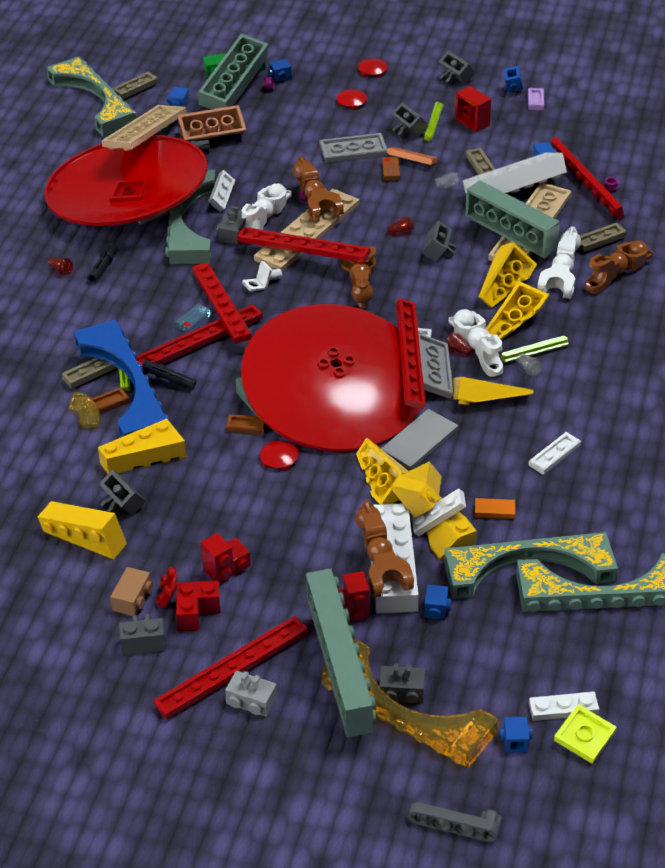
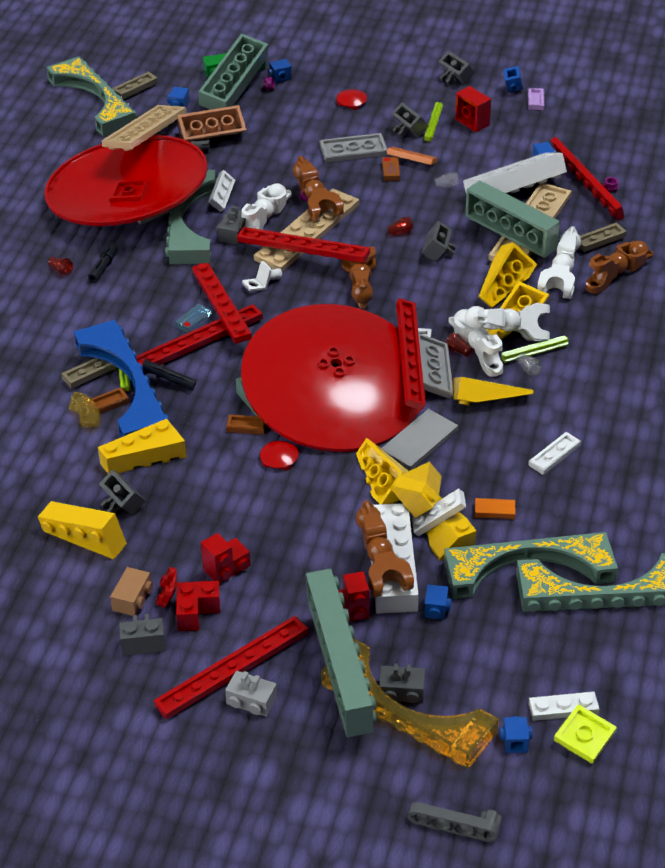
red dish [358,58,388,77] -> none
dark tan plate [466,148,495,175] -> none
none -> white piece [462,303,550,341]

